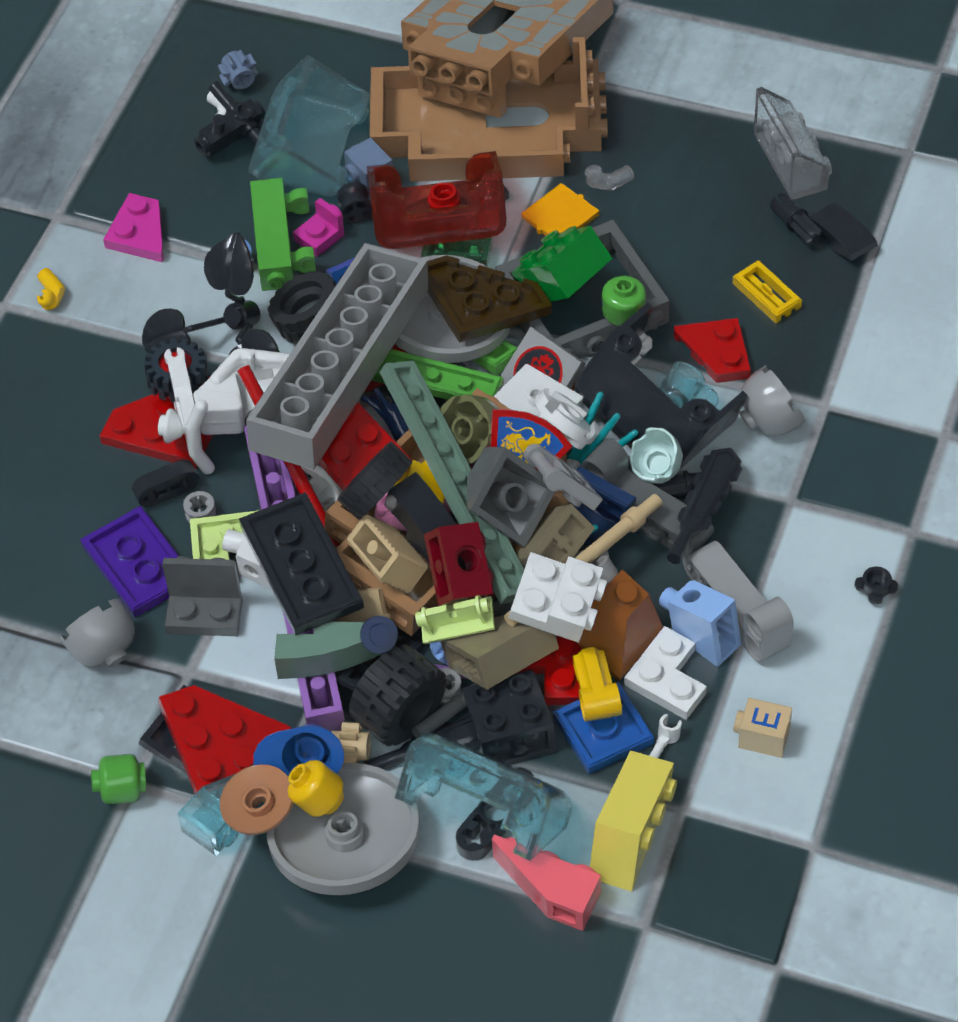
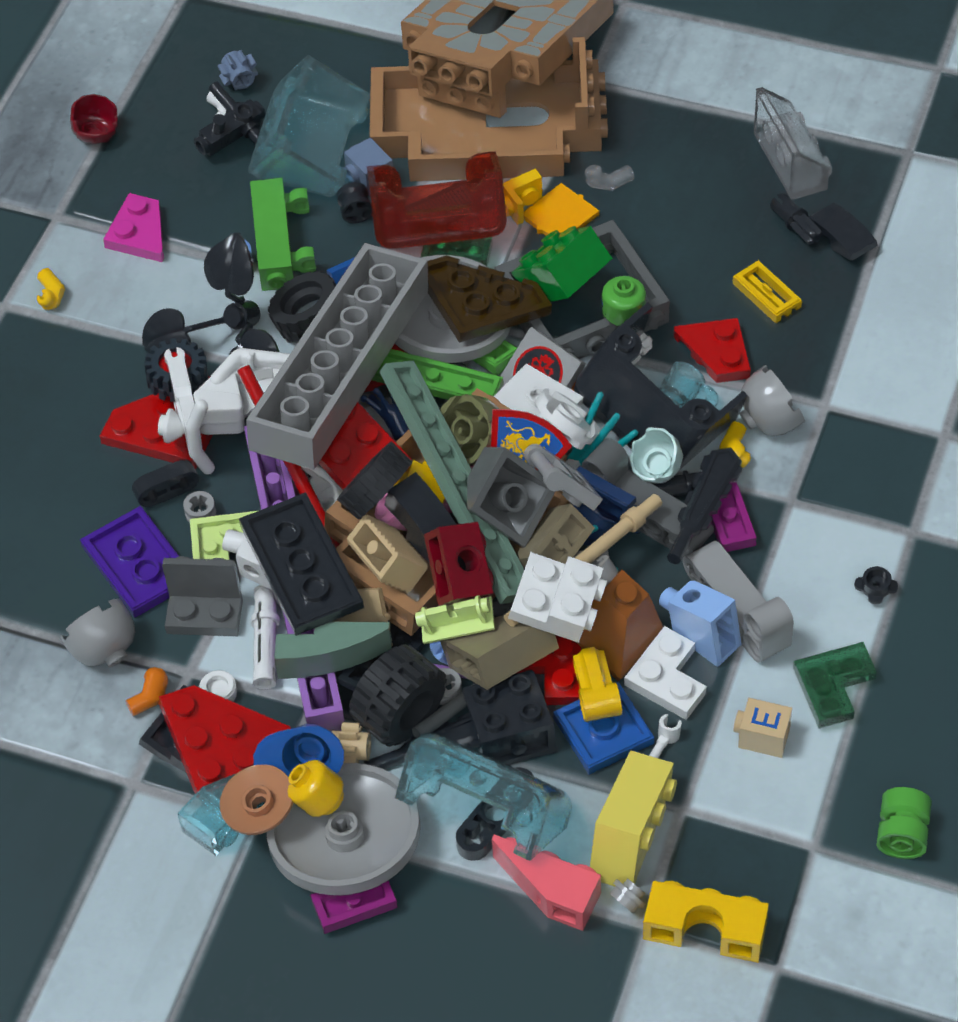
bright green head [91,754,146,805] -> none
dark pink bracket [293,198,345,257] -> none
dark blue plate [360,616,398,654] -> none
red plate [428,182,461,212] -> none
none -> dark red hair [70,94,118,144]
none -> orange arm [125,667,168,717]
none -> white tile [199,670,237,702]
none -> white pin [251,585,280,689]
none -> magenta plate [311,881,397,934]
none -> yellow bracket [499,168,542,225]
none -> light grey plate [610,878,646,914]
none -> yellow arch [643,881,769,963]
none -> magenta plate [711,482,757,552]
none -> yellow arm [719,421,751,468]
none -> clear green plate [793,642,877,729]
none -> bright green wheel [876,787,932,859]

